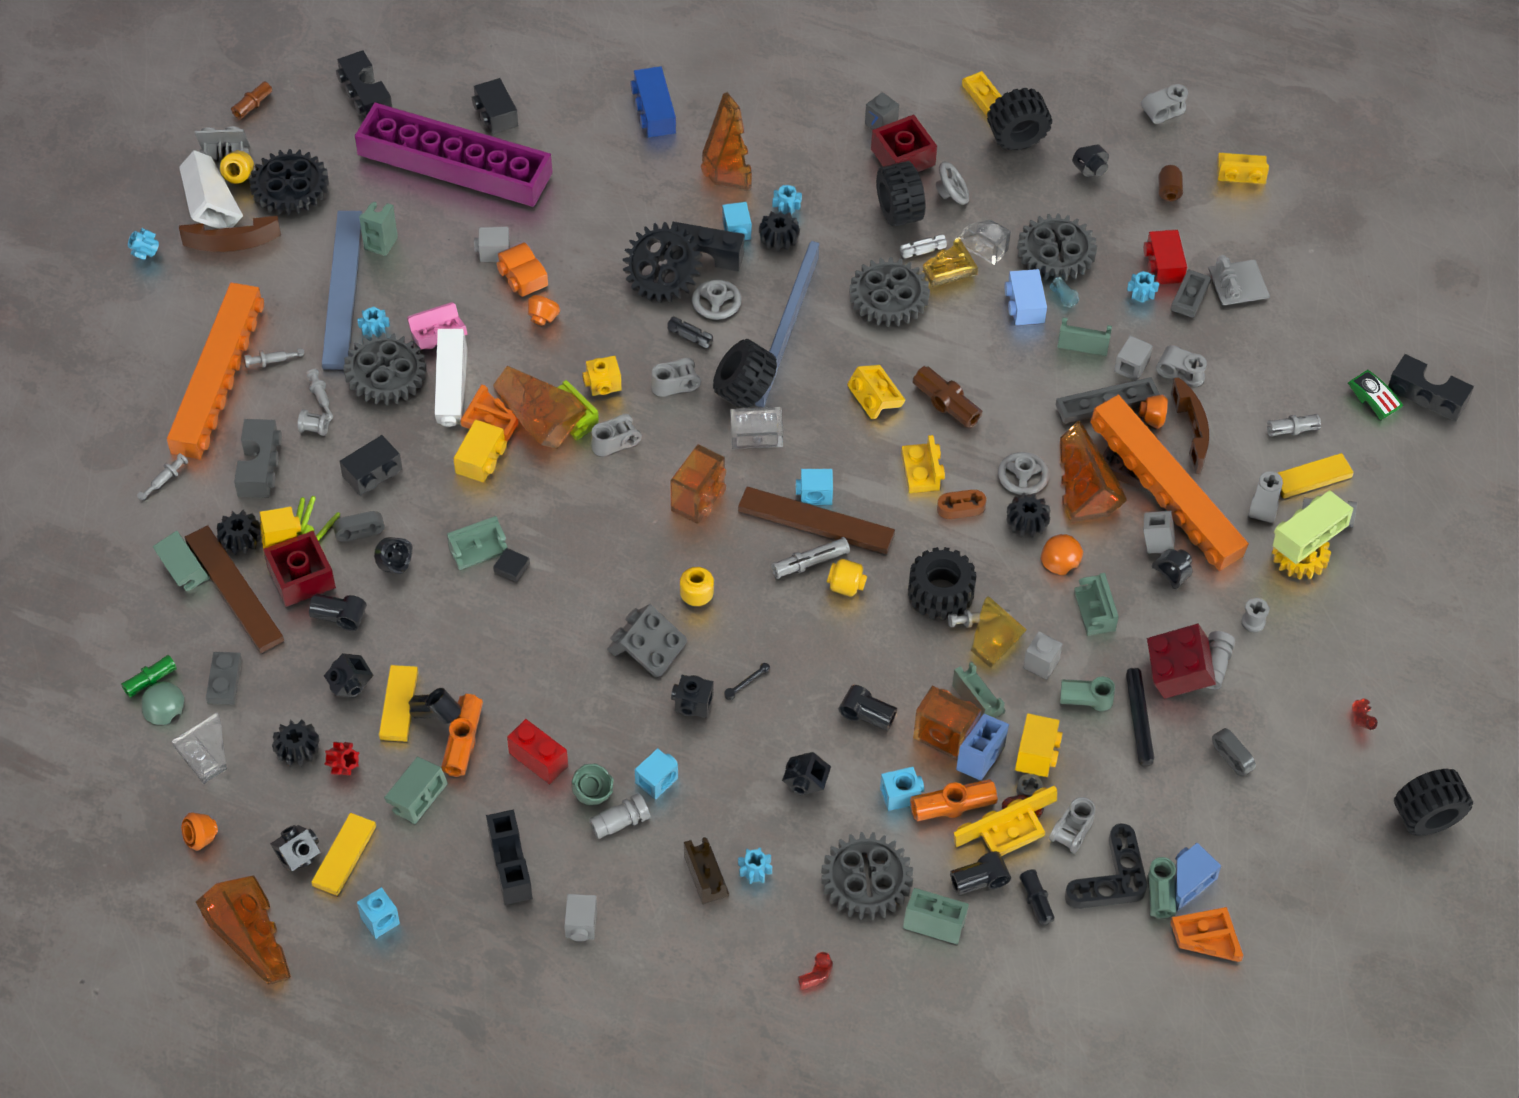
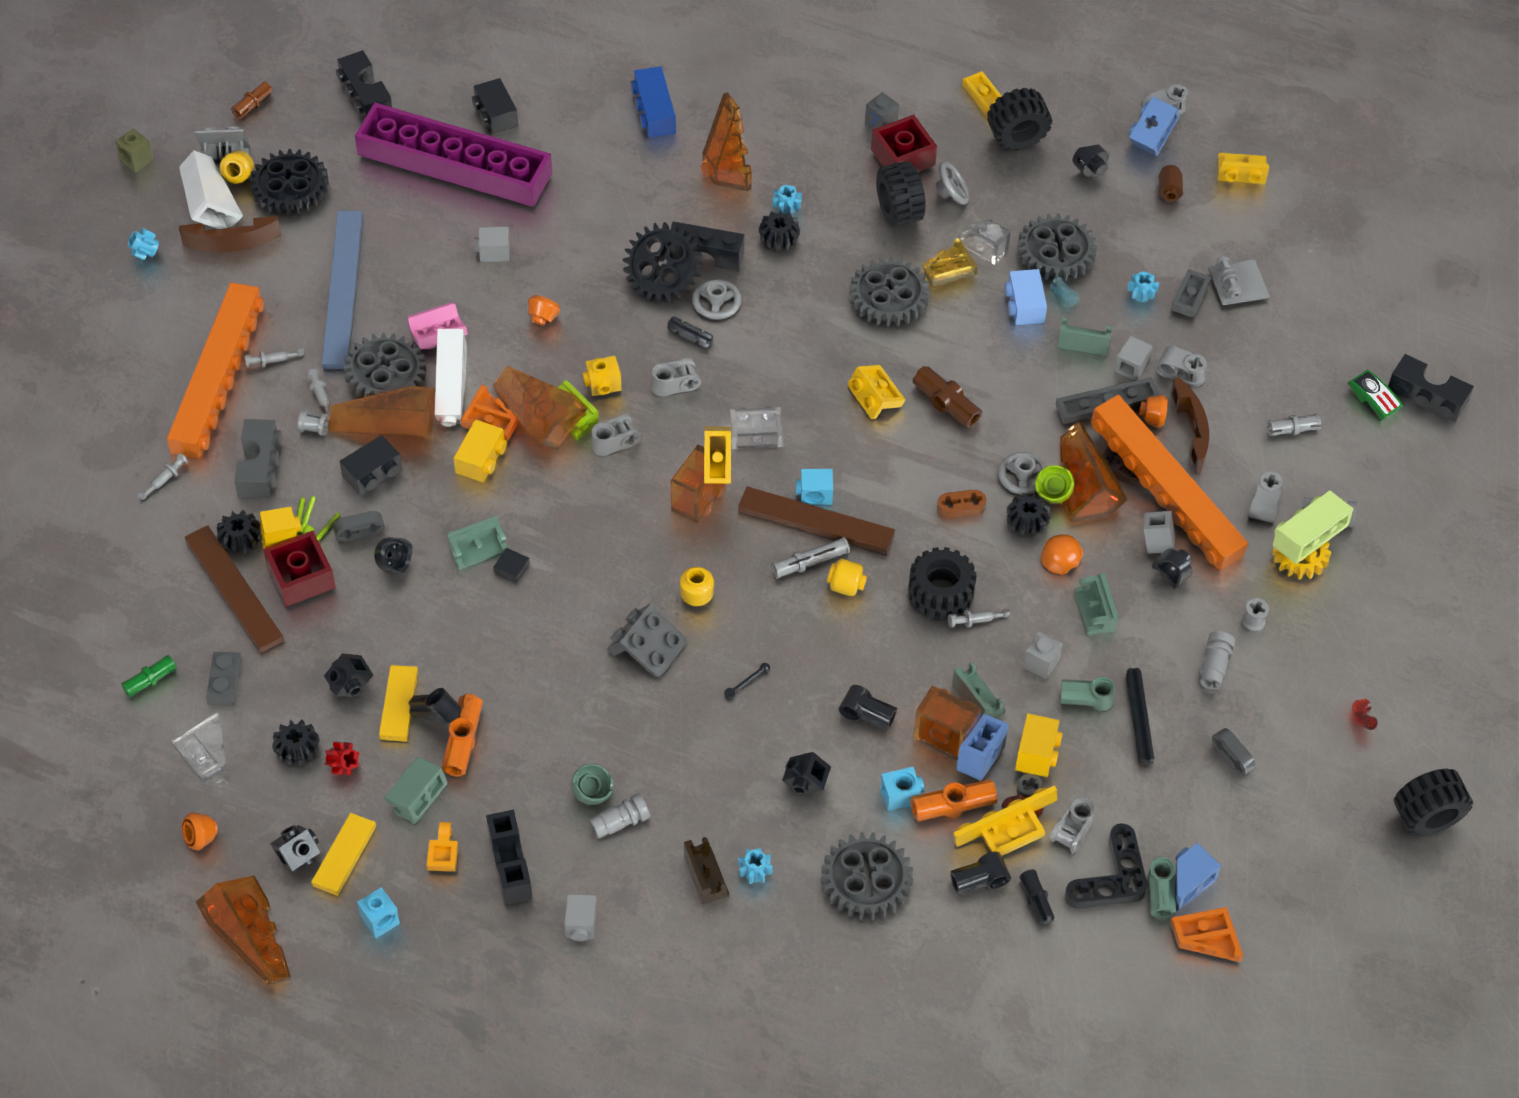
sand green hair [142,682,185,725] -> none
sand green hinge [152,531,210,591] -> none
black piece [309,594,367,631] -> none
medium azure gear [357,307,390,337] -> none
sand green hinge [359,202,398,256] -> none
orange brick [496,242,548,297] -> none
red brick [507,719,568,785] -> none
medium azure brick [635,748,678,800] -> none
black brick [671,675,714,718] -> none
black tyre [713,339,777,409] -> none
medium azure brick [722,202,752,240] -> none
sand blue tile [755,241,819,408] -> none
clear red arm [798,952,833,990] -> none
axle [900,234,947,259] -> none
yellow bracket [901,435,945,493] -> none
sand green hinge [903,888,969,945] -> none
clear yellow wing [971,596,1027,668] -> none
red brick [1143,230,1187,285] -> none
dark red brick [1147,623,1216,699] -> none
yellow tile [1278,453,1354,499] -> none
none -> olive brick [115,128,154,173]
none -> clear orange wedge [329,386,436,439]
none -> light orange plate [427,822,458,872]
none -> yellow slope [704,426,731,484]
none -> lime hair [1035,465,1074,504]
none -> medium blue brick [1129,96,1180,157]

